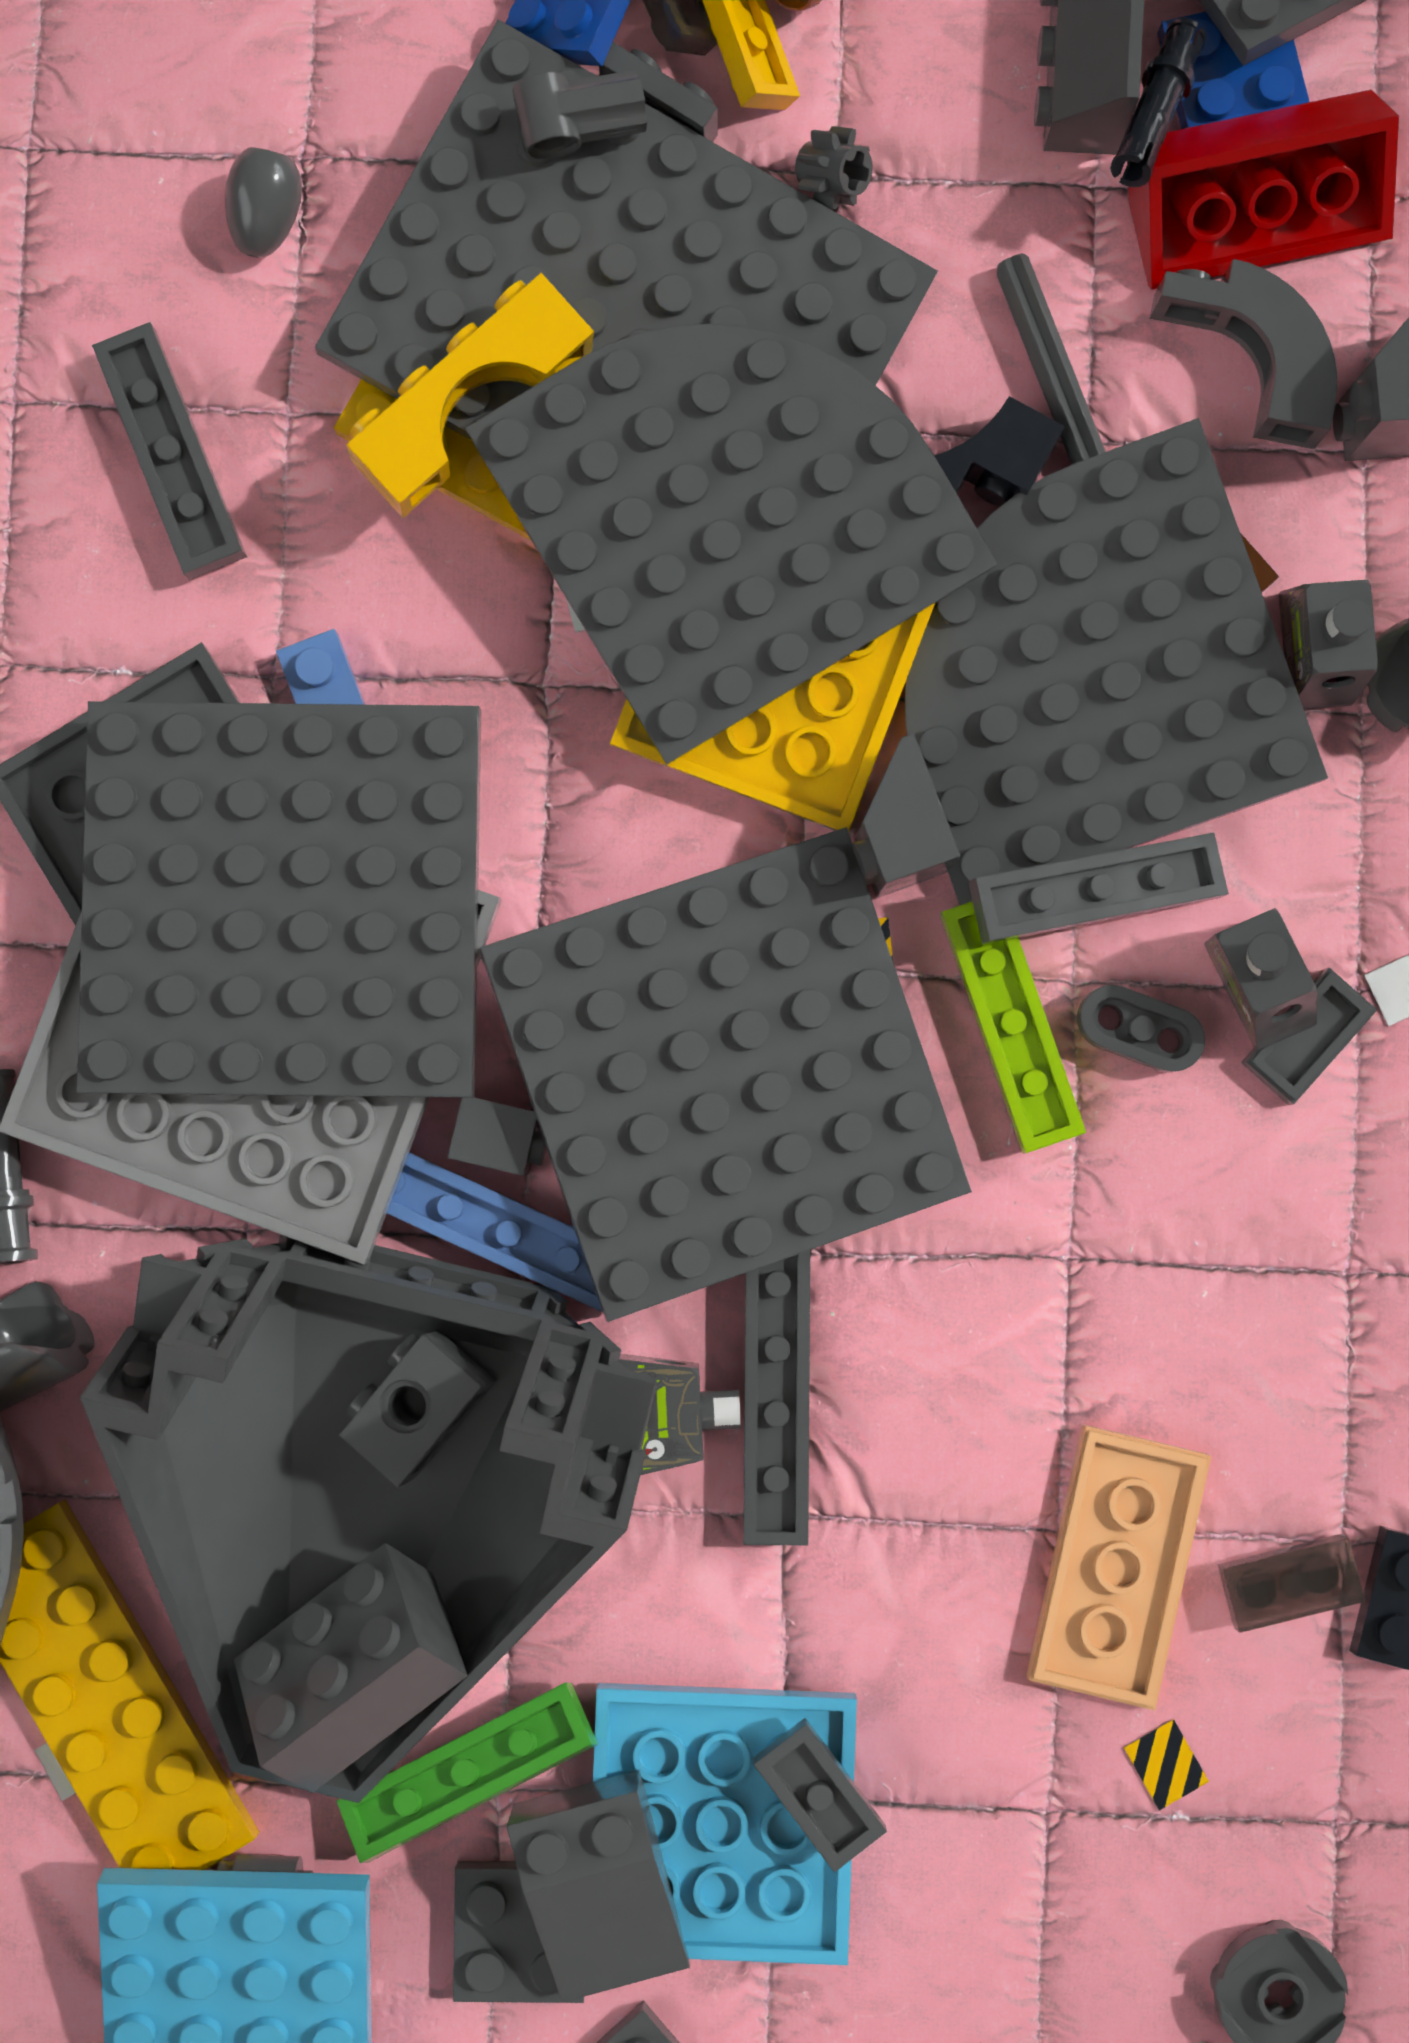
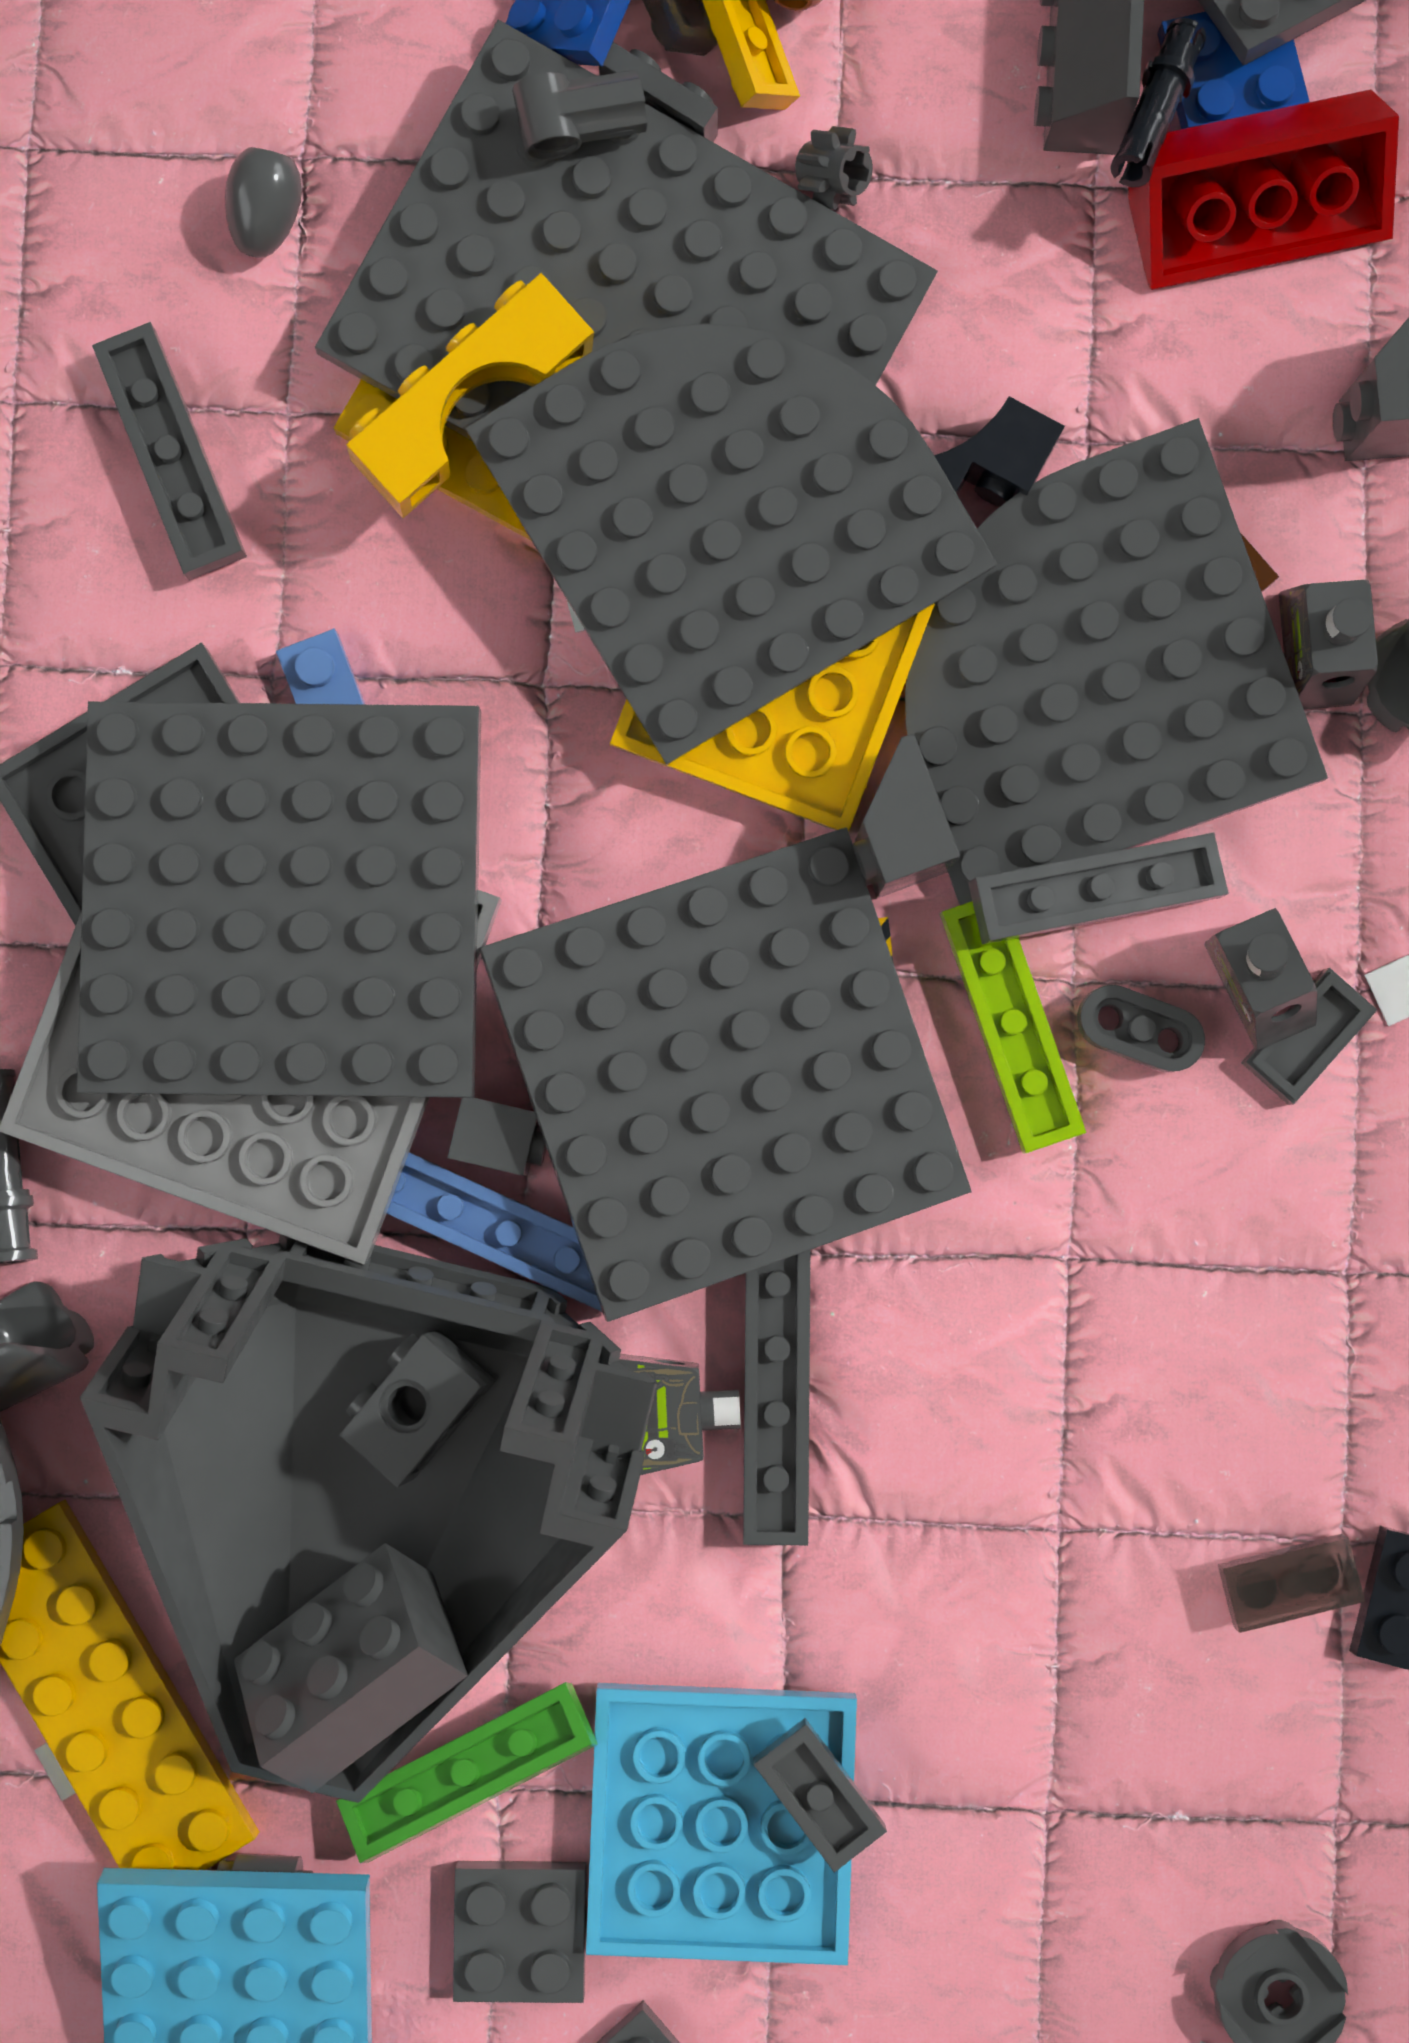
dark grey slope [506,1770,690,2002] -> none
dark grey axle [997,253,1106,465] -> none
light nougat tile [1026,1424,1211,1711] -> none
sticker [1124,1719,1209,1811] -> none
dark grey arch [1150,259,1337,449] -> none

